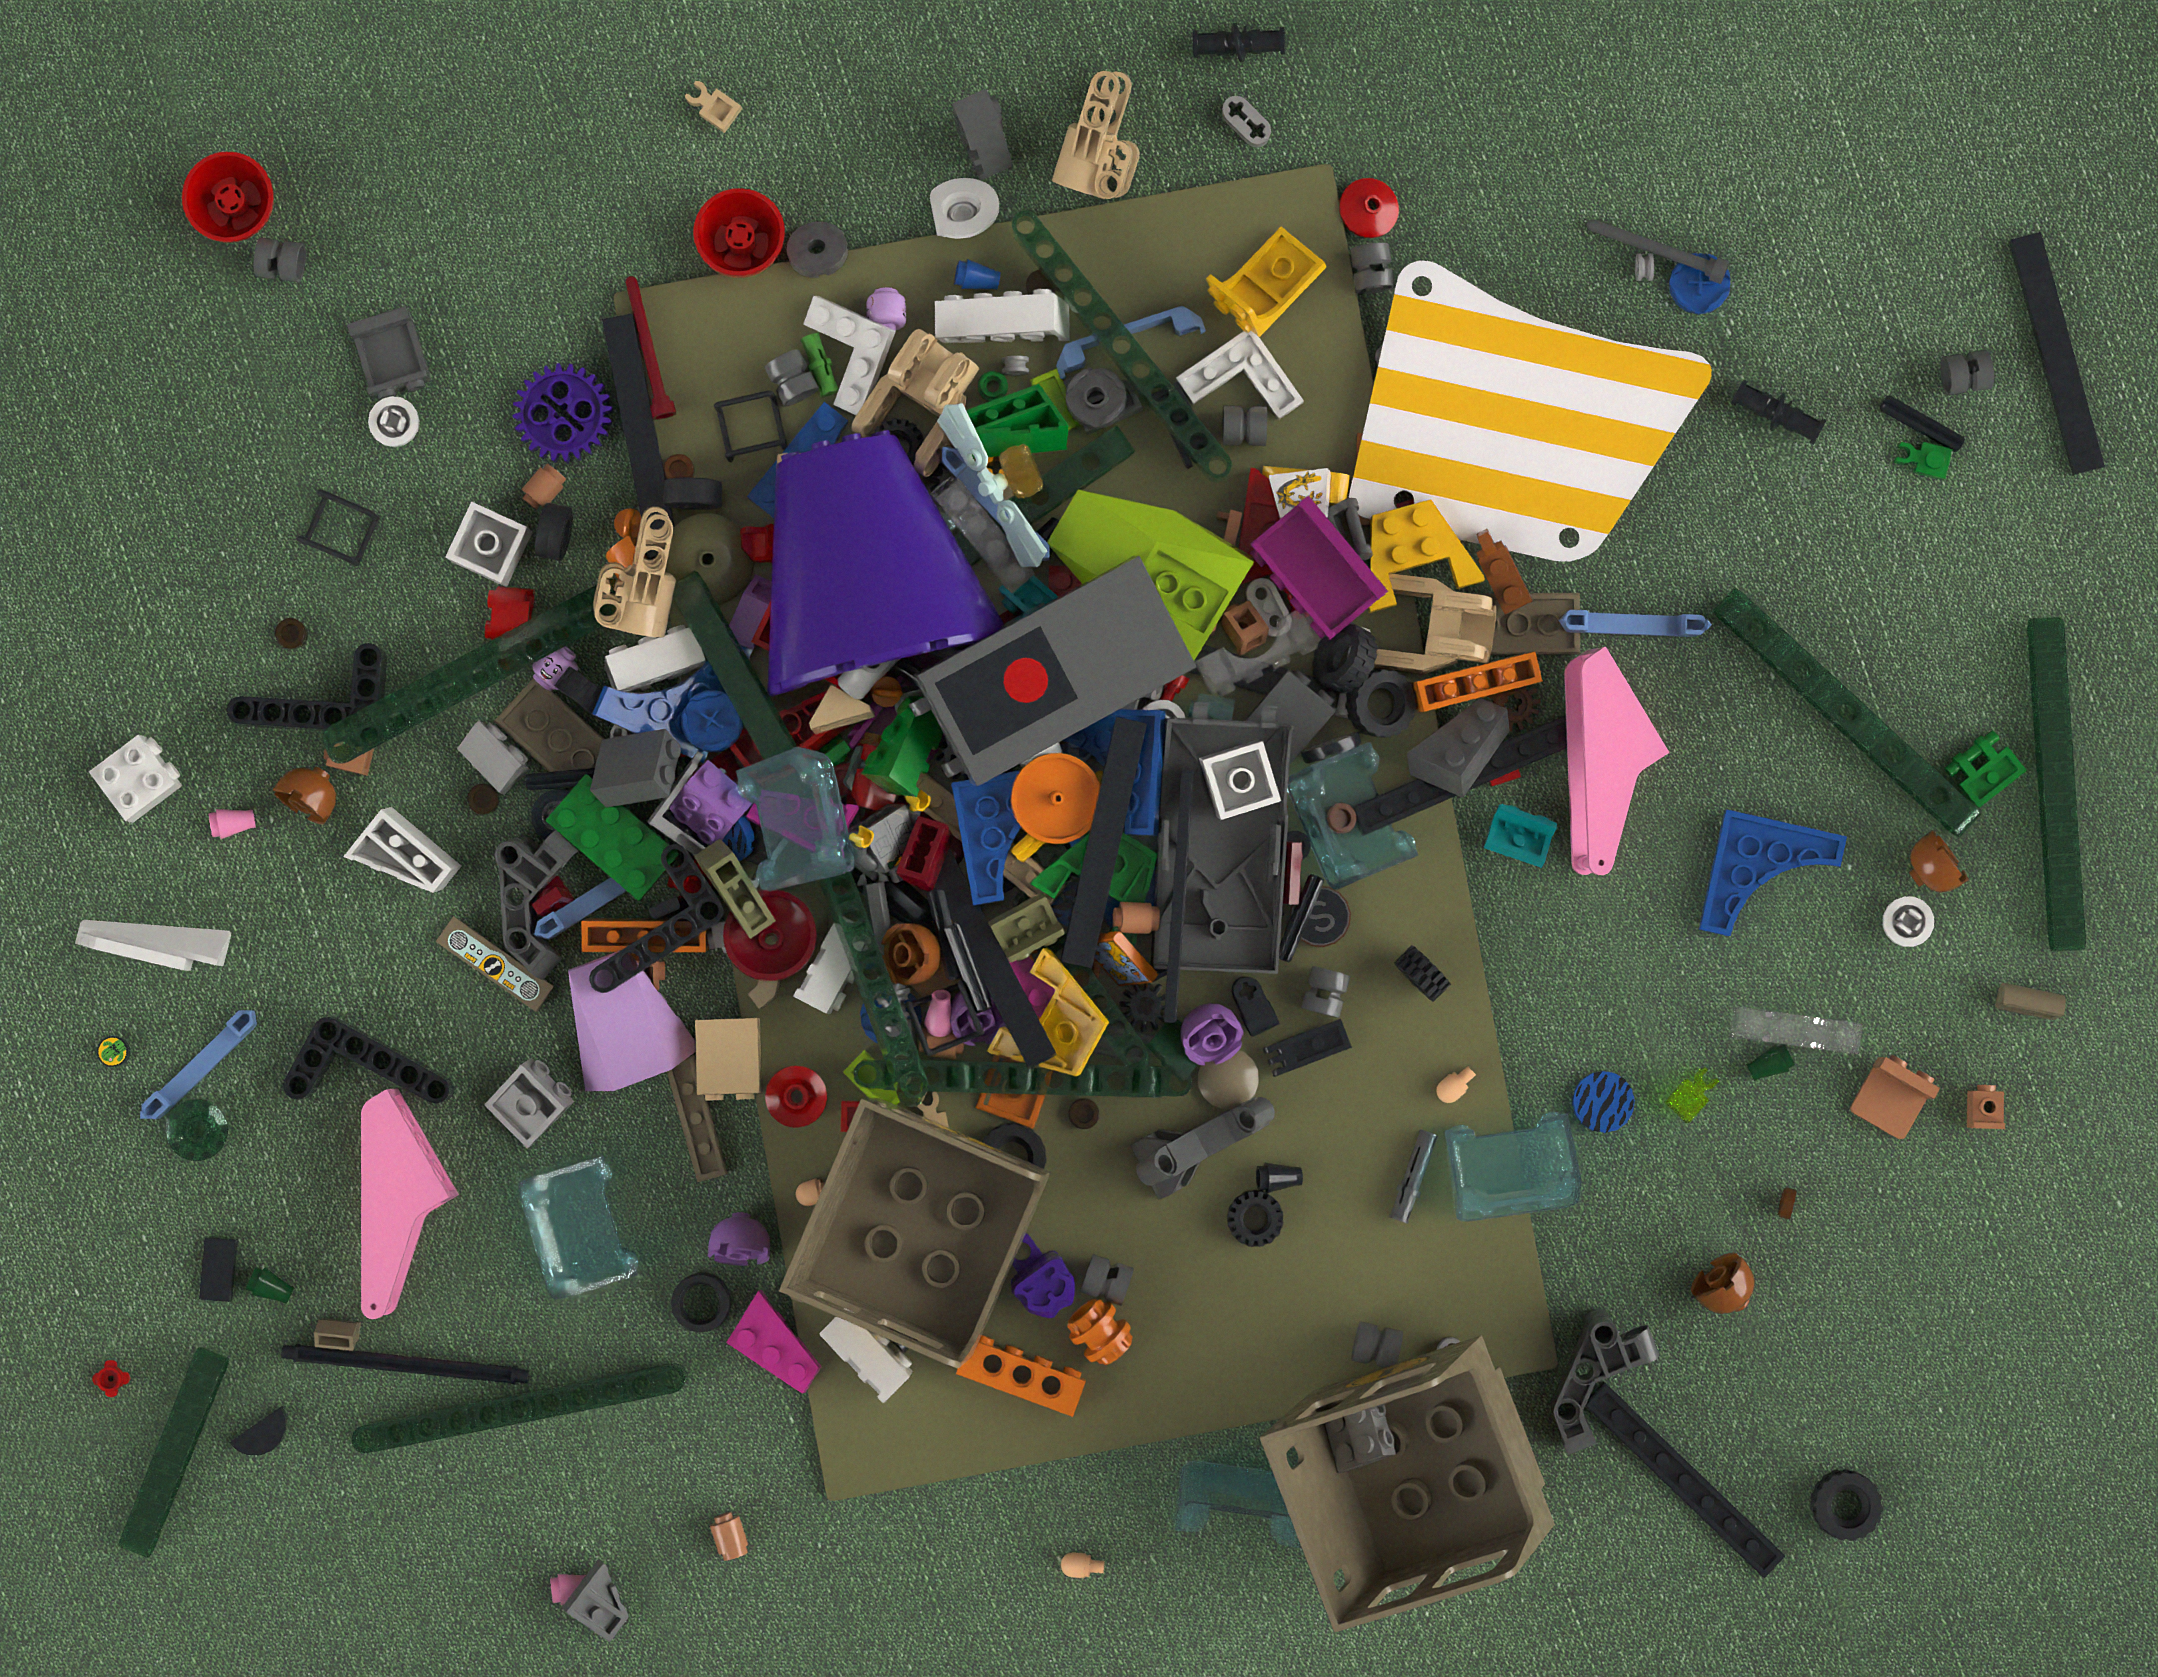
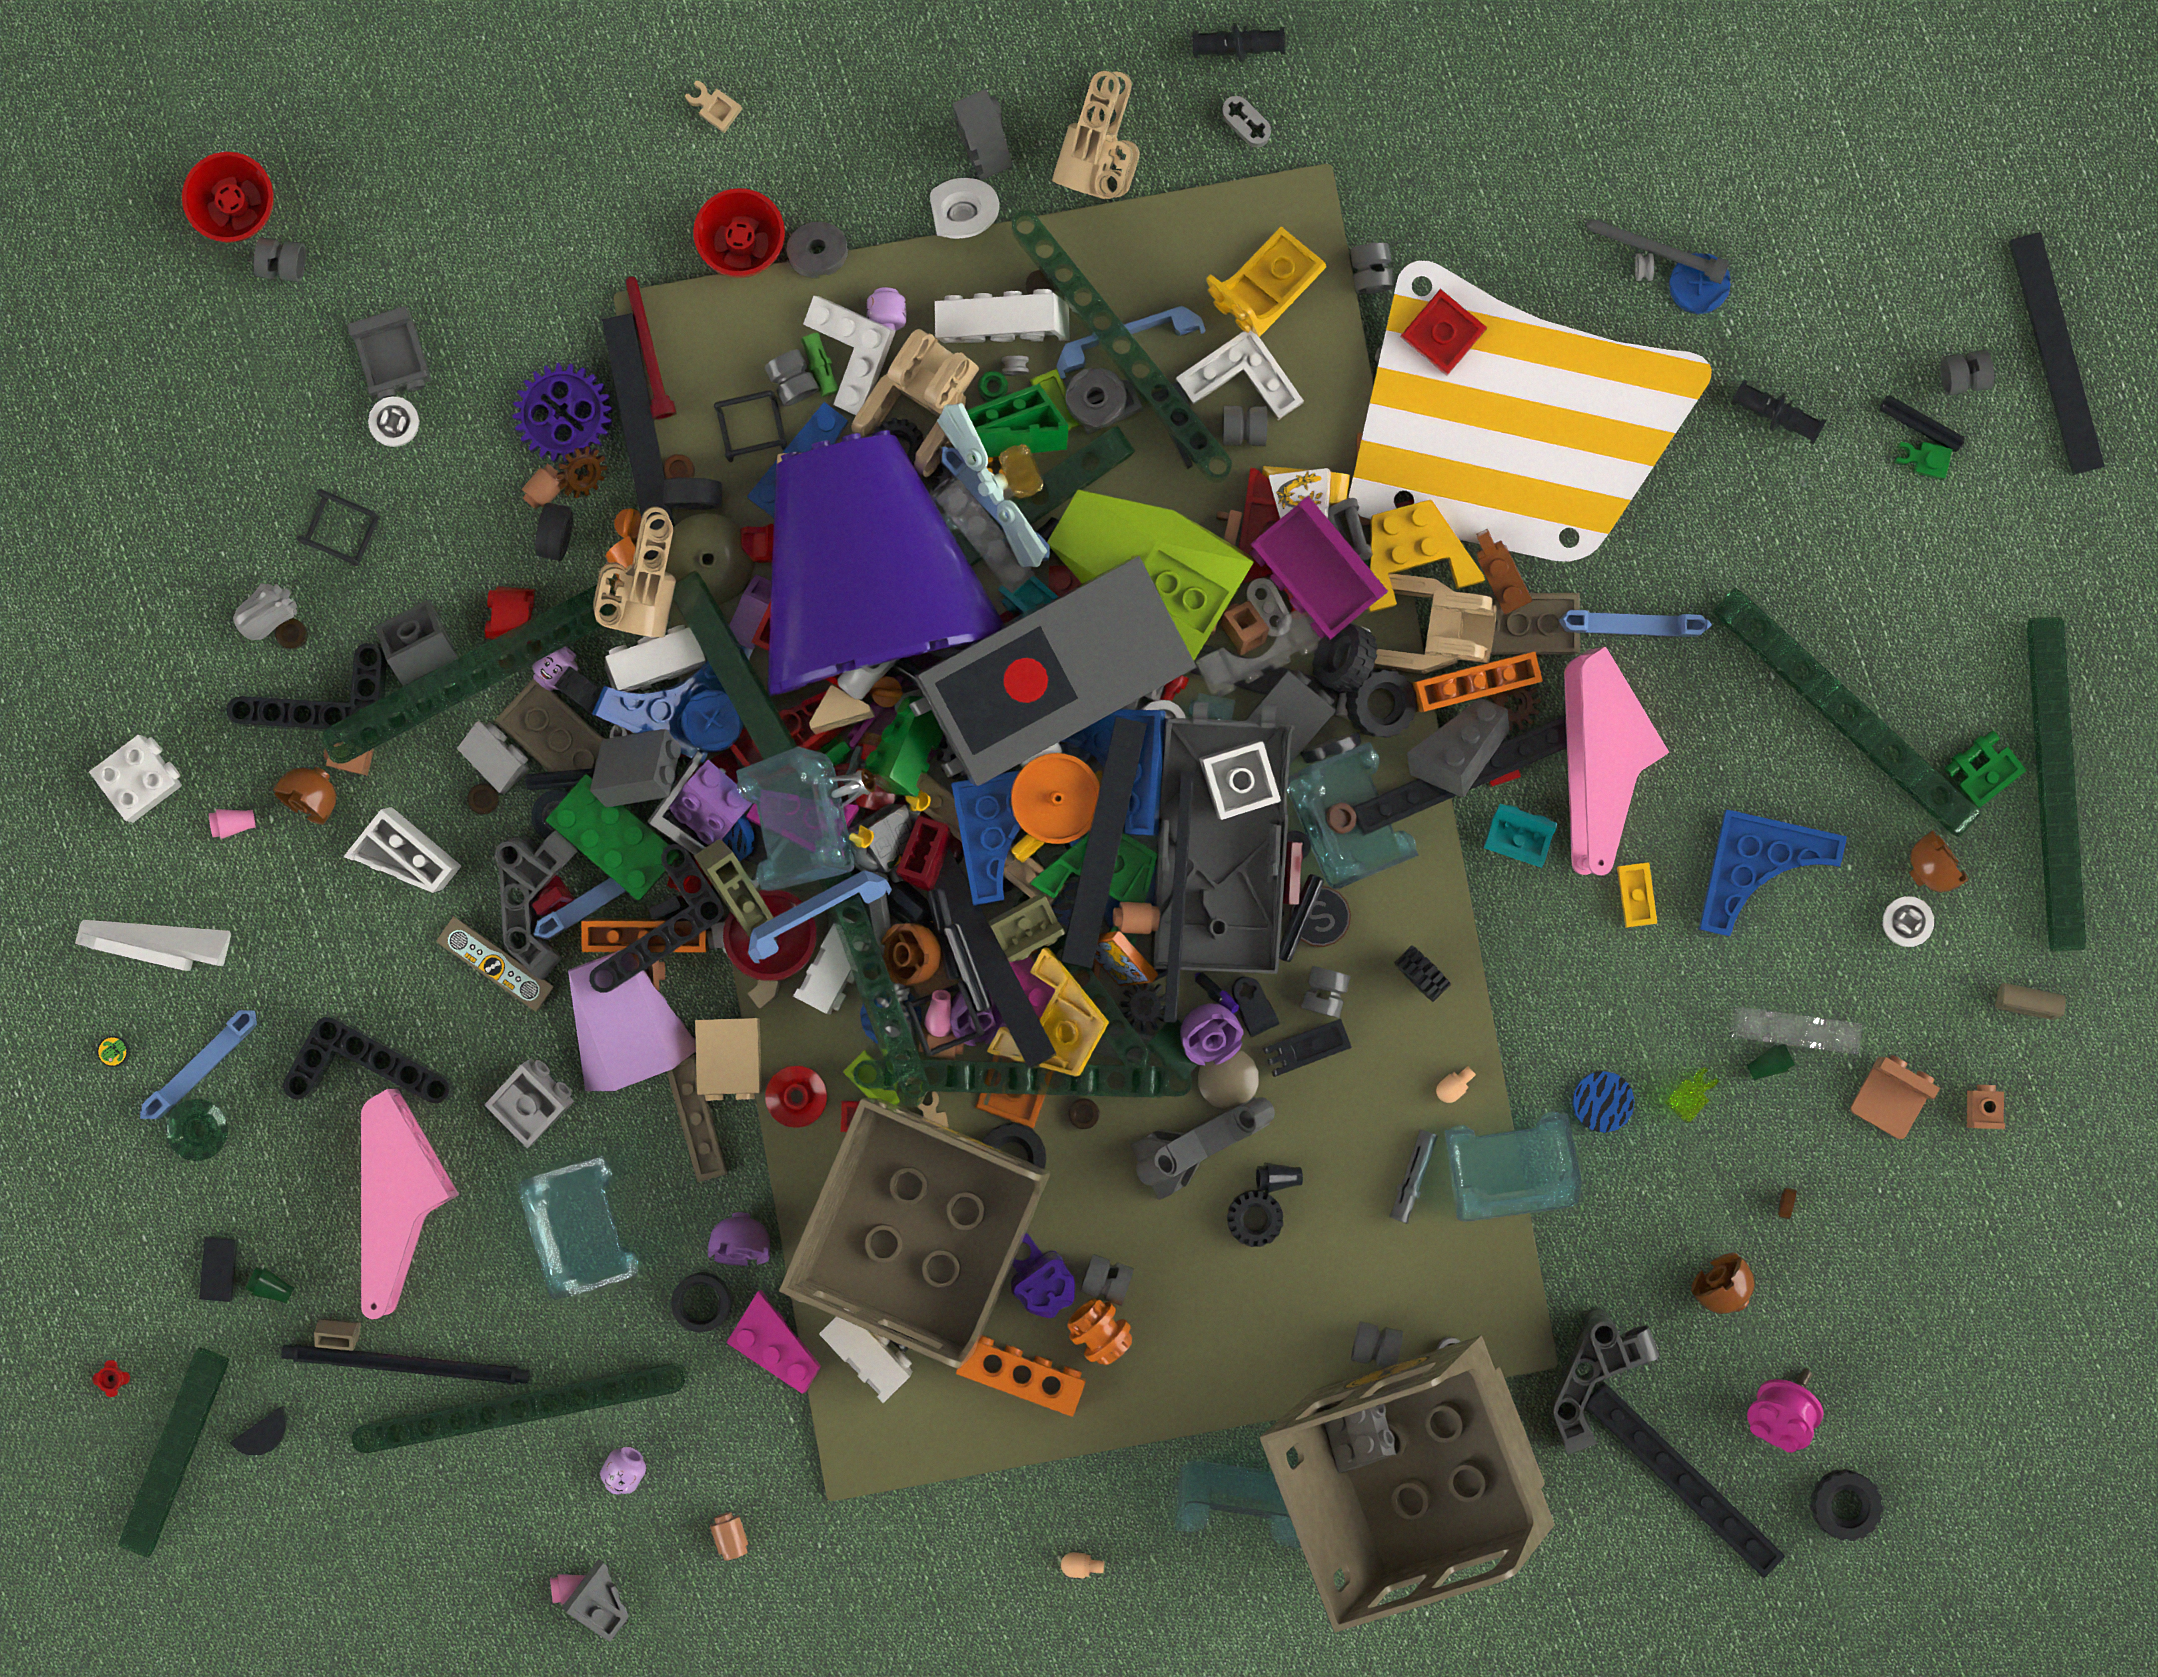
white brick [445,502,532,587] -> none
light nougat cylinder [796,1178,825,1206] -> none
blue cone [954,259,1001,290] -> none
red dish [1339,178,1399,238] -> none
none -> light grey piece [233,583,298,640]
none -> dark grey slope [375,599,457,686]
none -> reddish brown gear [556,446,607,498]
none -> lavender head [600,1447,646,1494]
none -> medium blue piece [748,870,892,963]
none -> flat silver piece [830,769,877,807]
none -> black piece [1194,972,1239,1013]
none -> red tile [1400,288,1487,376]
none -> yellow plate [1617,862,1657,928]
none -> dark pink wheel [1747,1368,1824,1453]

